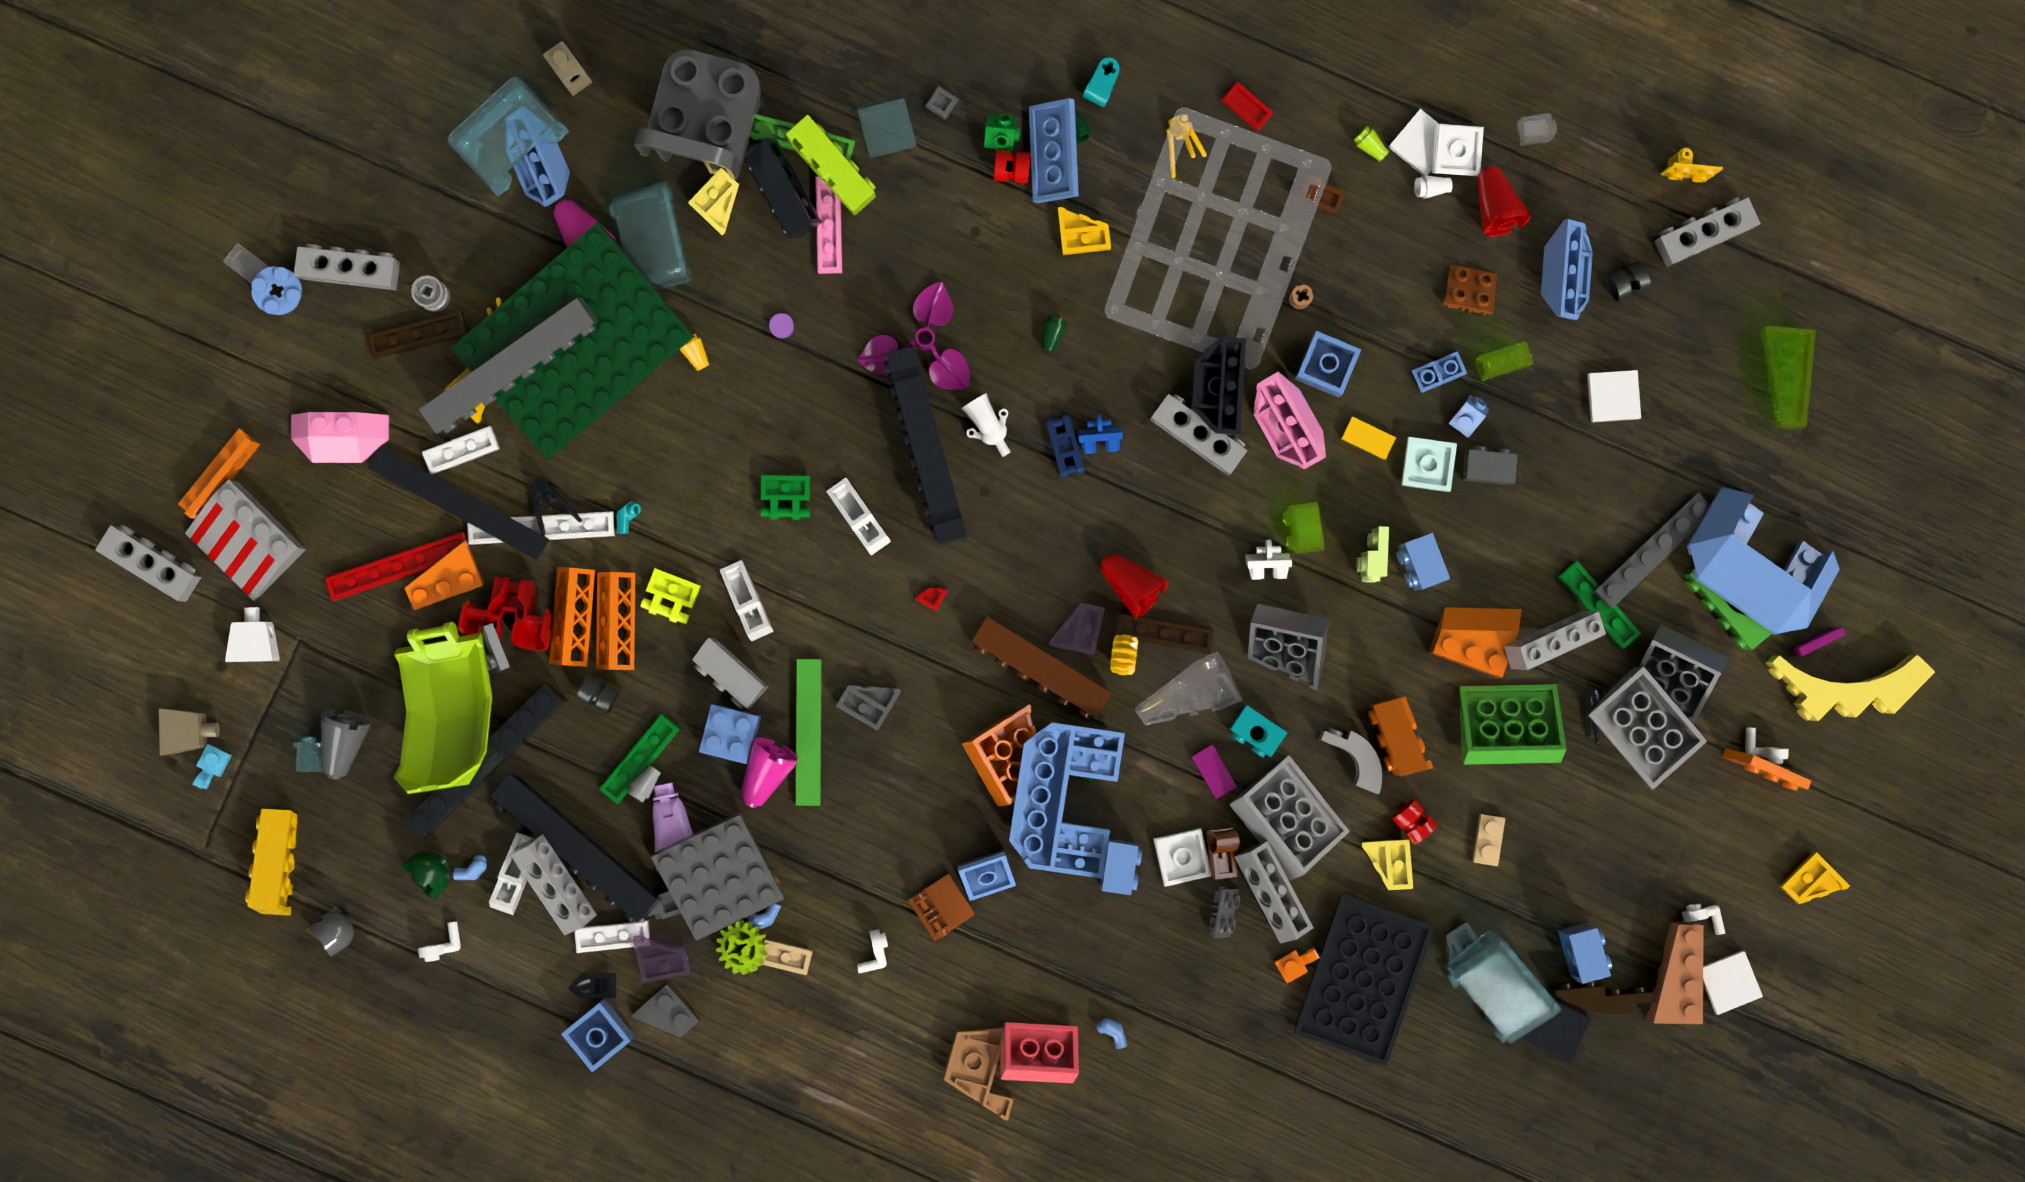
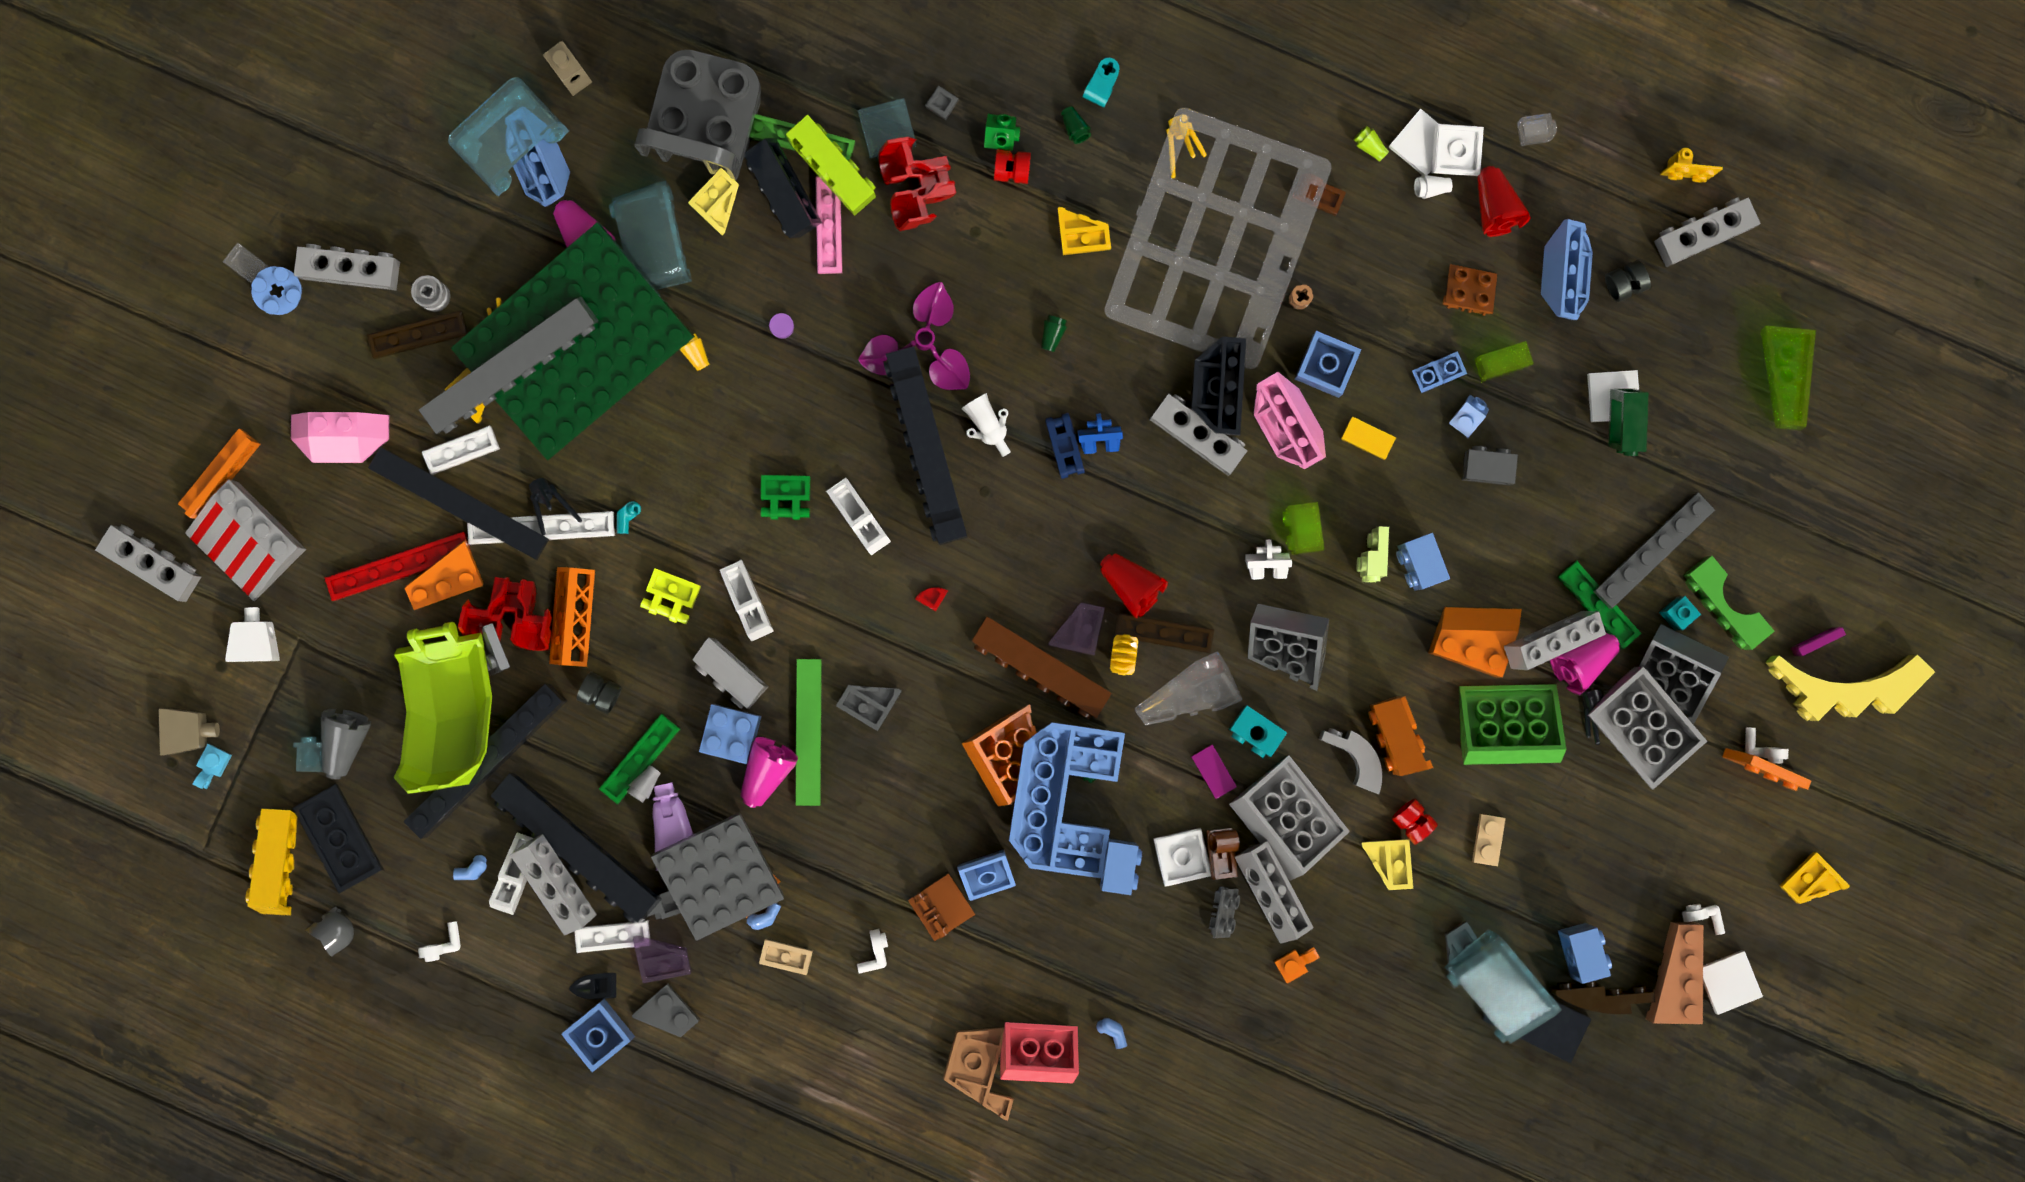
dark green cylinder [401,852,450,901] -> none
orange fence [596,572,635,670] -> none
lime gear [716,920,769,975] -> none
medium blue plate [1029,98,1079,203] -> none
red tile [1221,81,1274,132] -> none
black plate [1293,893,1435,1066] -> none
light aqua plate [1401,437,1457,492] -> none
medium blue slope [1687,487,1840,635] -> none
none -> black tile [293,784,384,893]
none -> red piece [878,137,956,231]
none -> dark pink cone [1550,633,1620,695]
none -> dark green window [1608,388,1649,456]
none -> teal brick [1659,596,1701,631]

